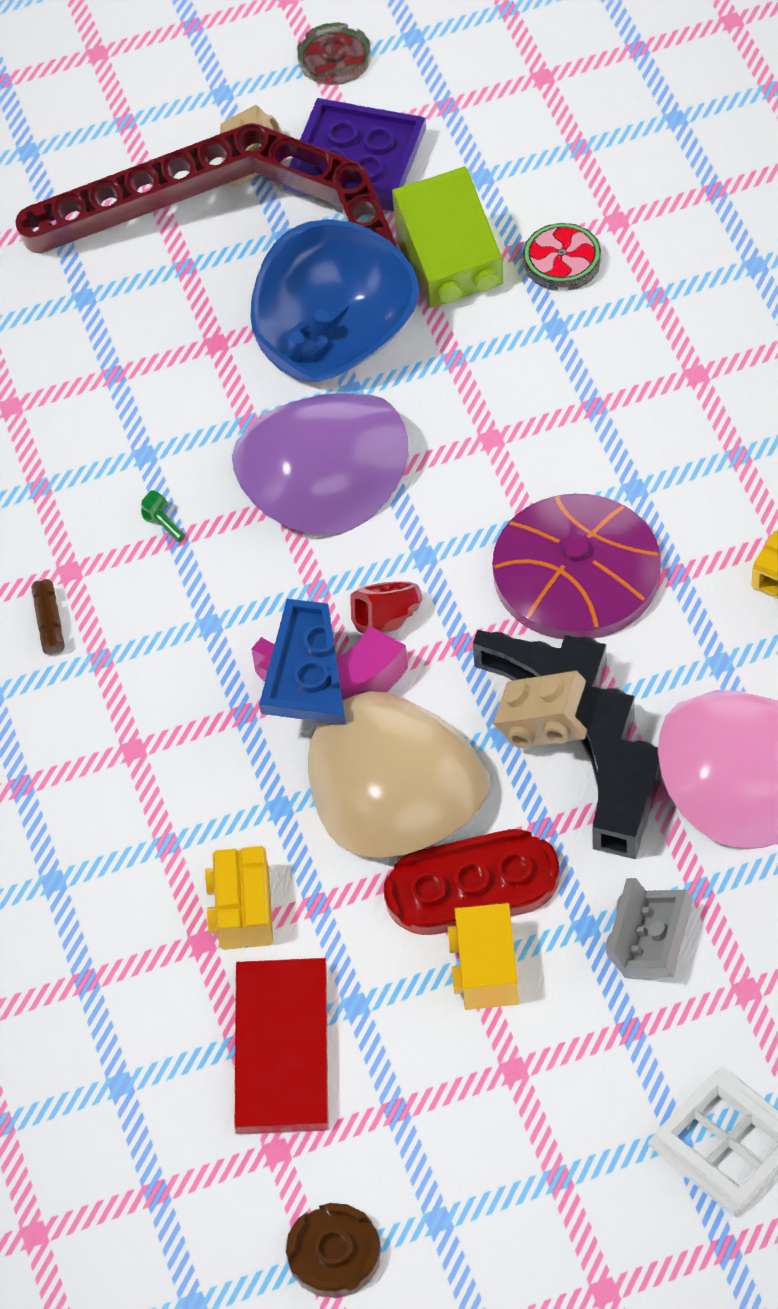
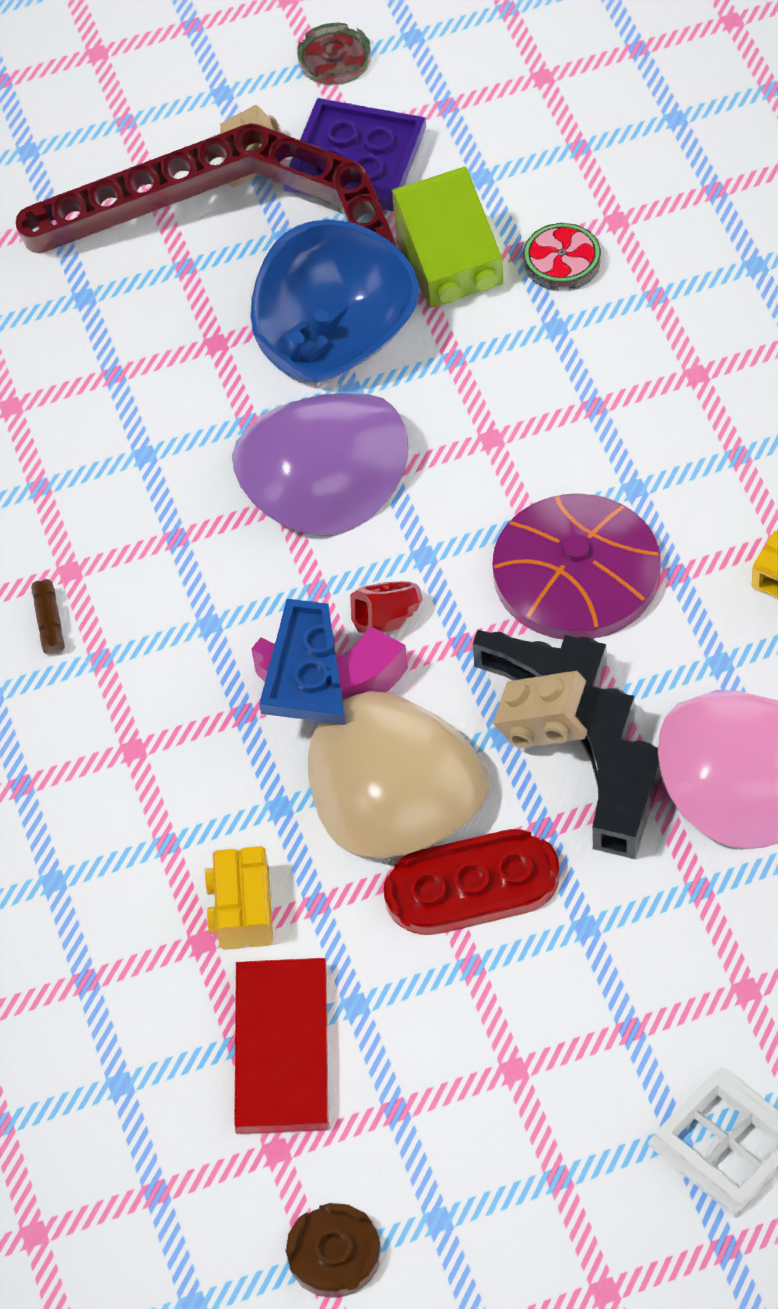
green hand [141,490,185,542] -> none
yellow brick [447,903,519,1010] -> none
light grey bracket [606,878,694,978] -> none

